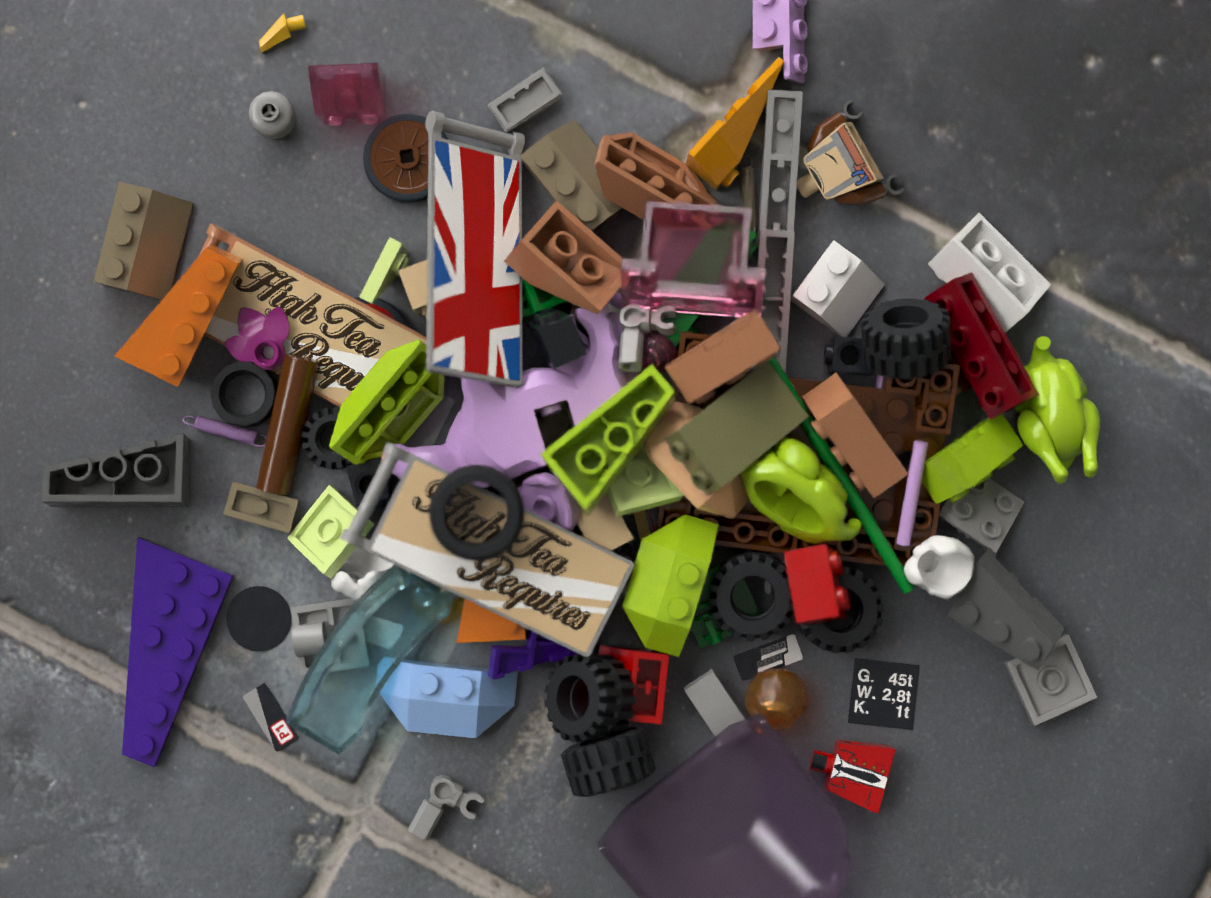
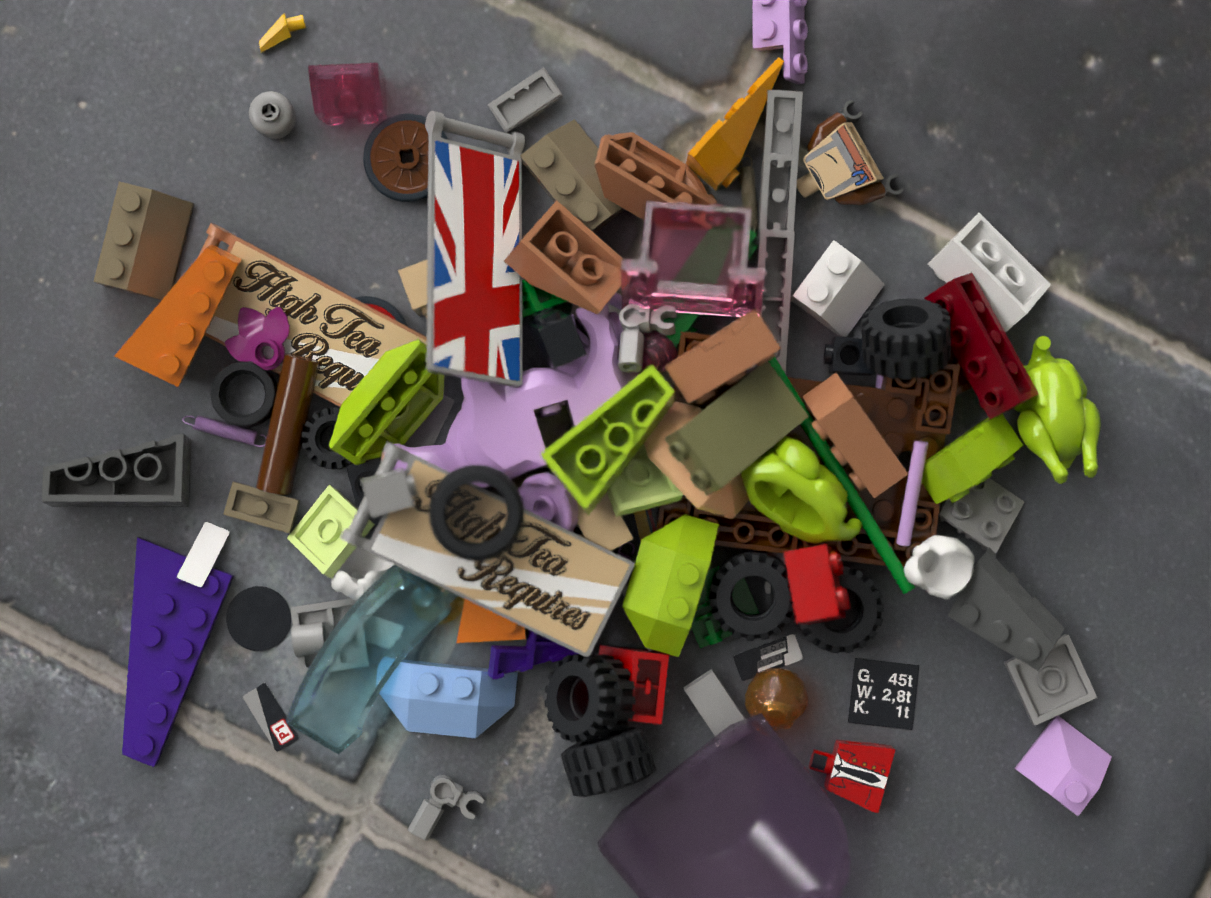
yellowish green wing [359,237,410,304] -> none
none -> white sticker [177,522,230,587]
none -> light grey brick [361,468,418,517]
none -> lavender slope [1015,716,1112,816]

